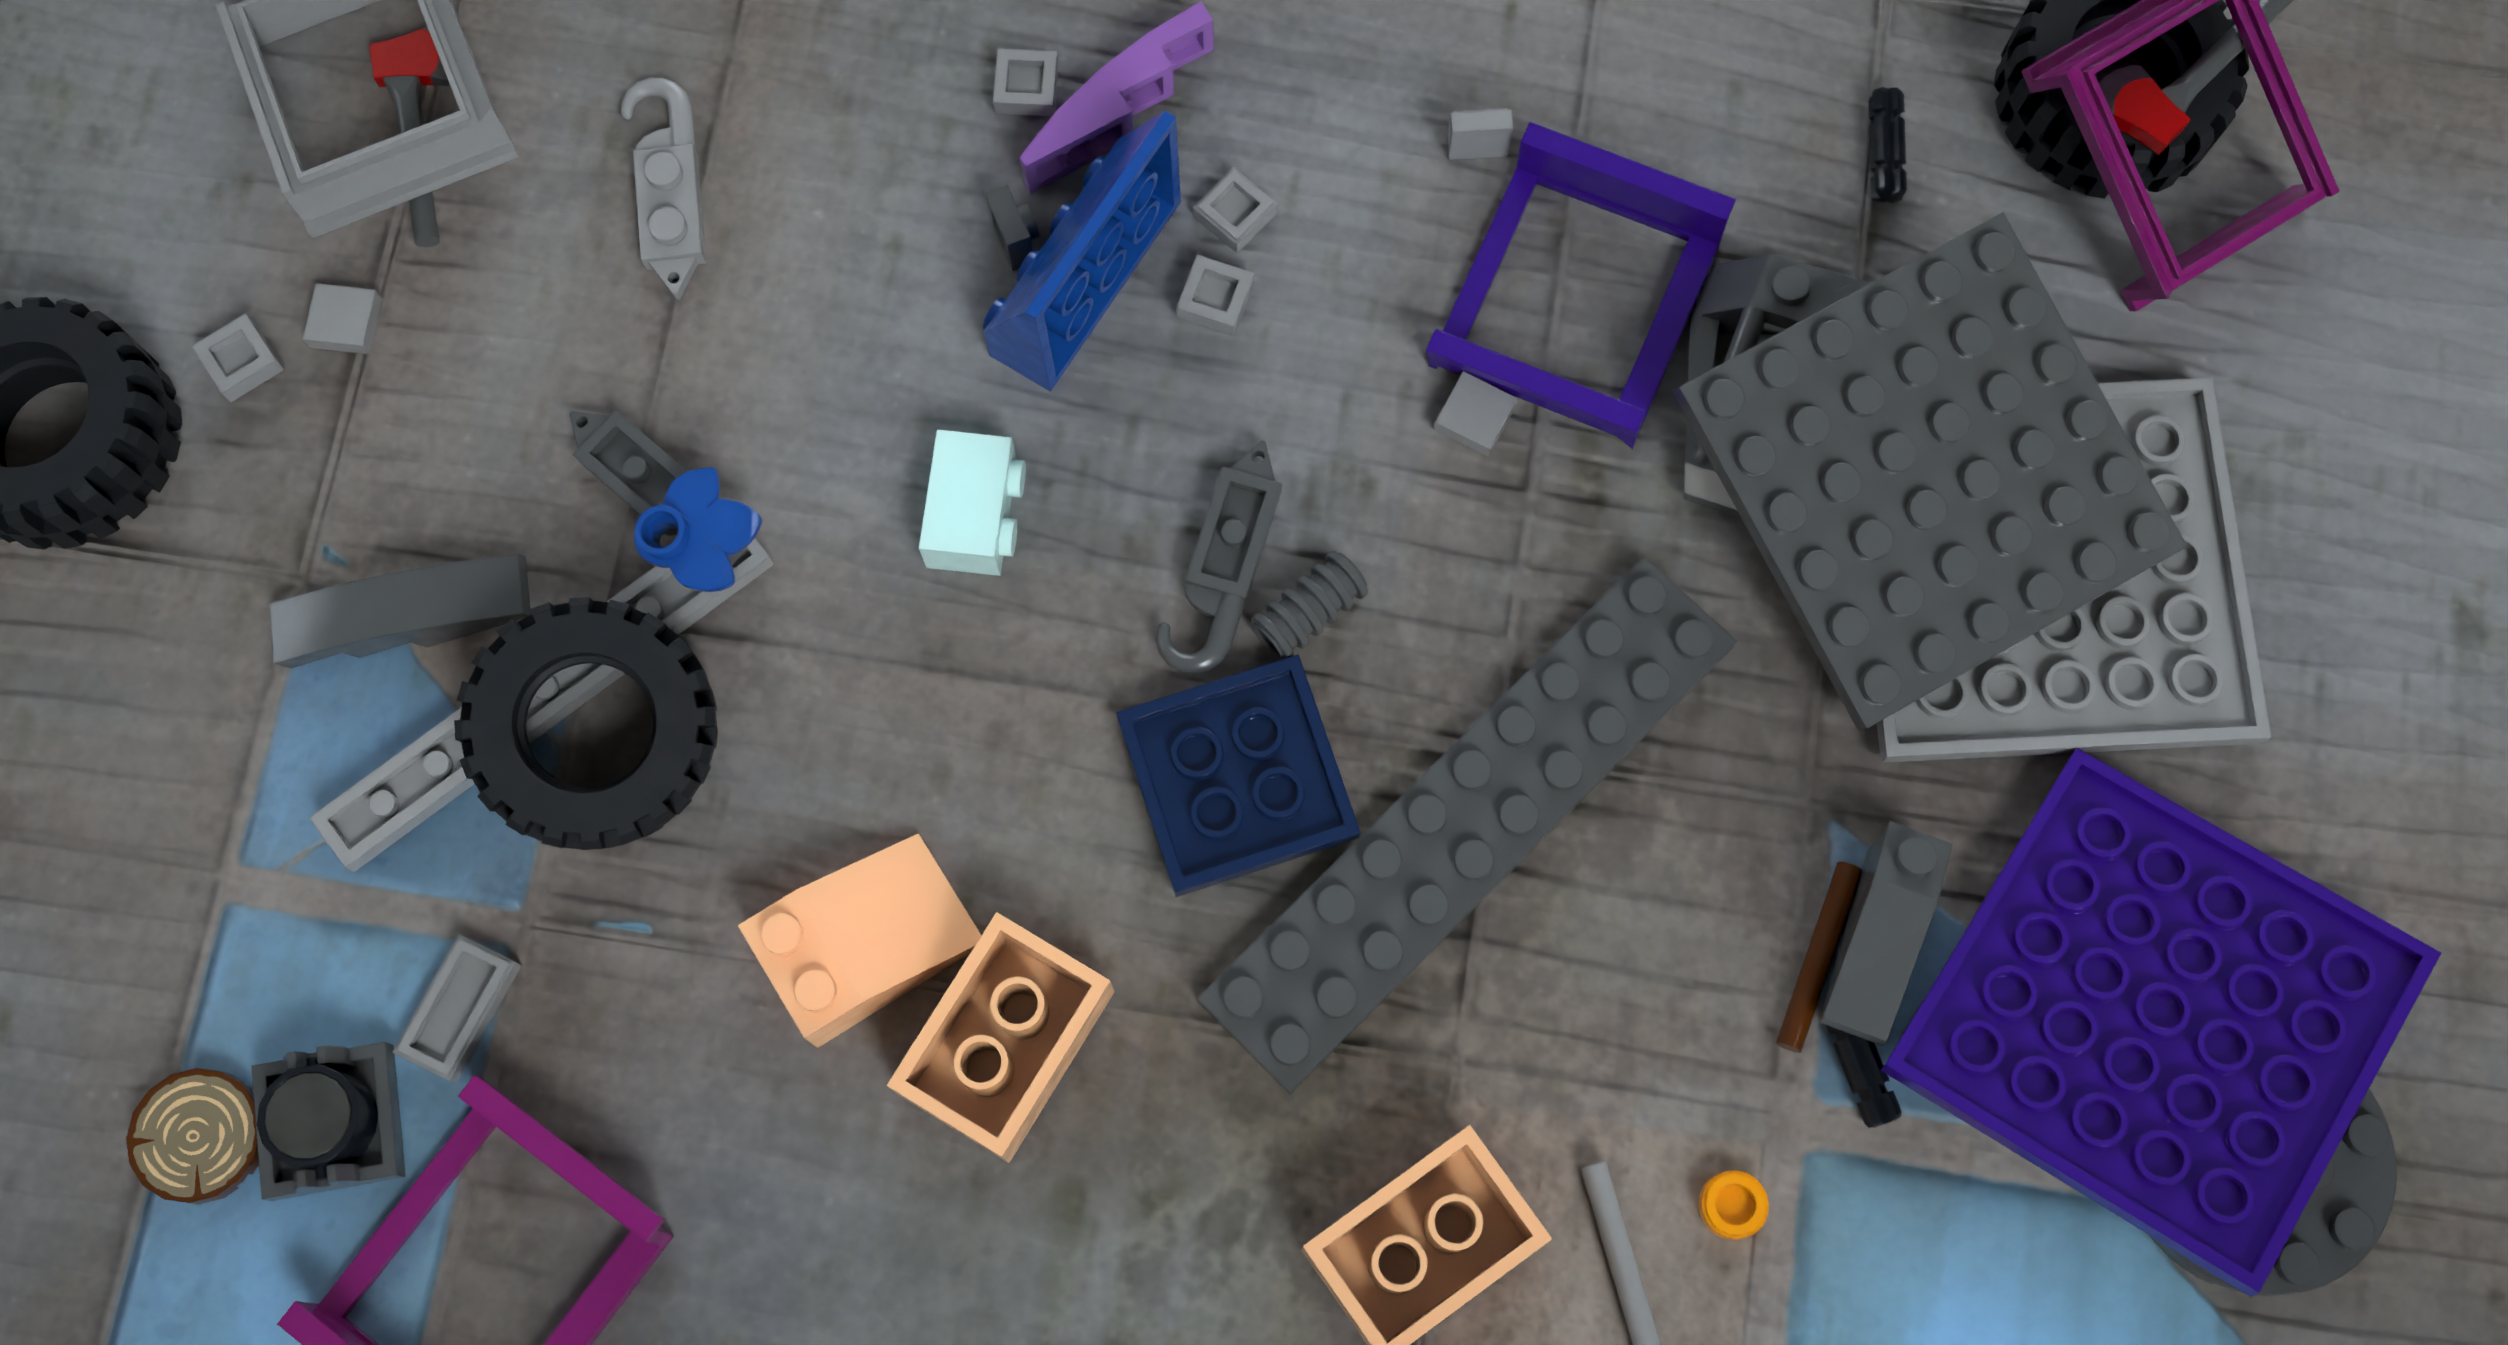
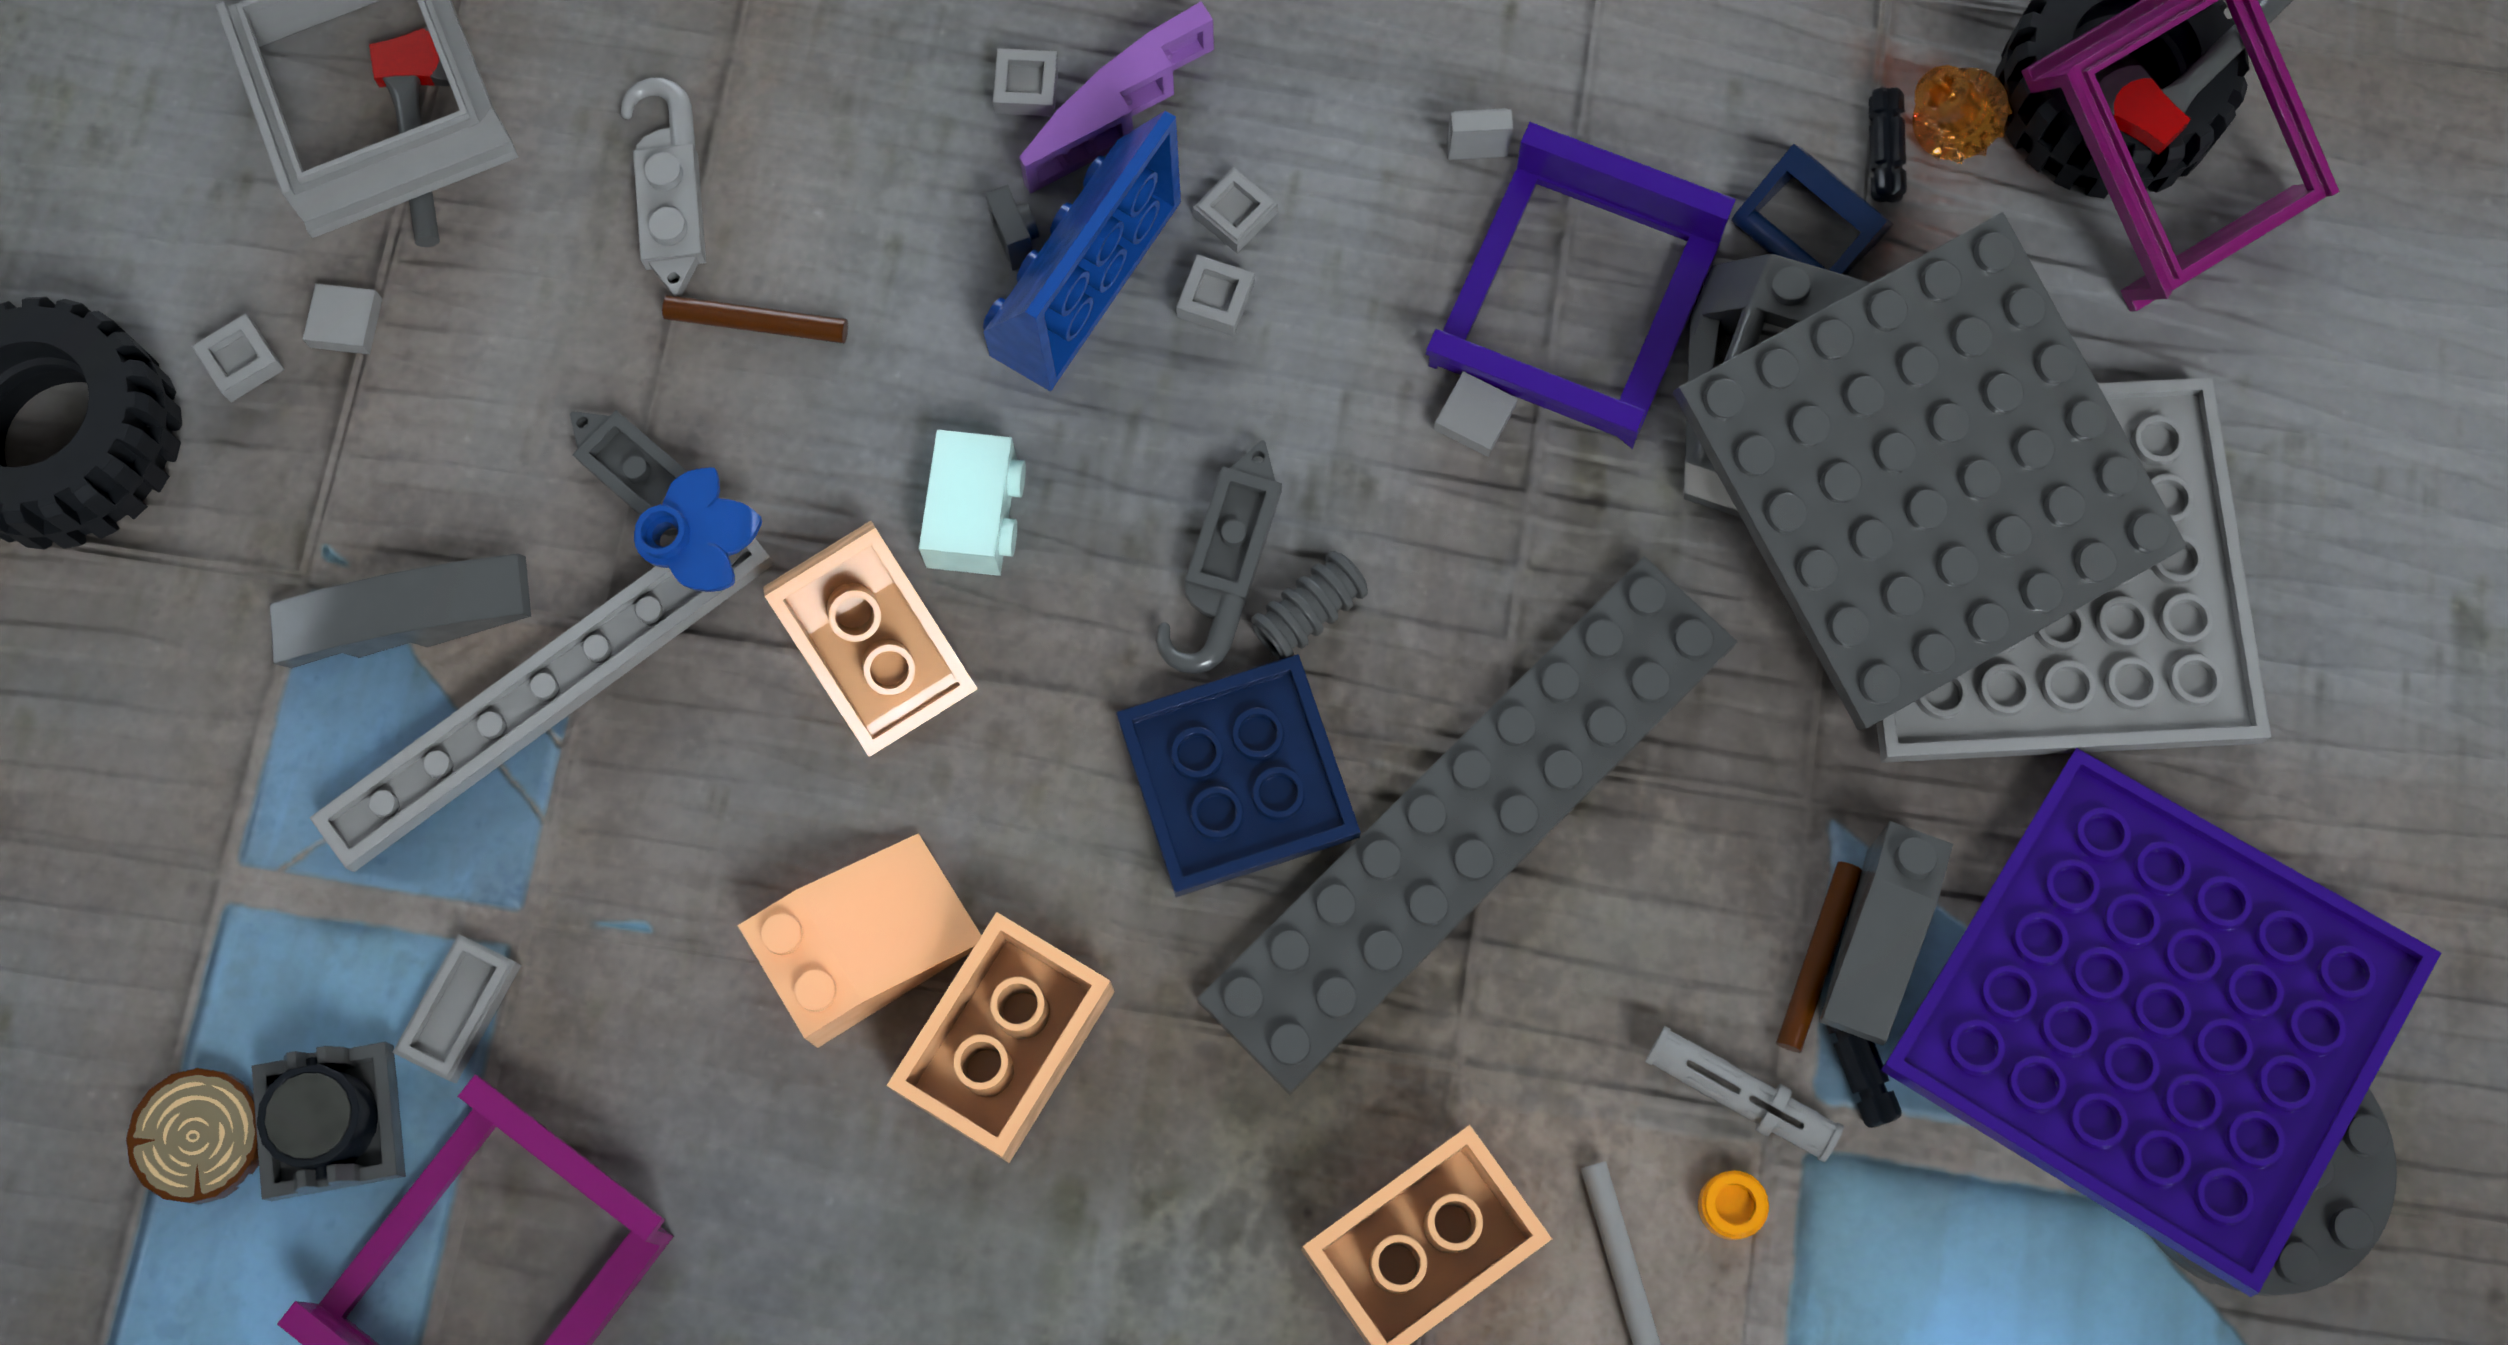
black tyre [454,597,718,850] -> none
none -> reddish brown bar [662,295,848,343]
none -> light nougat slope [763,521,978,757]
none -> light grey pin [1645,1026,1844,1163]
none -> dark blue tile [1731,144,1894,275]
none -> clear orange gear [1913,65,2012,165]

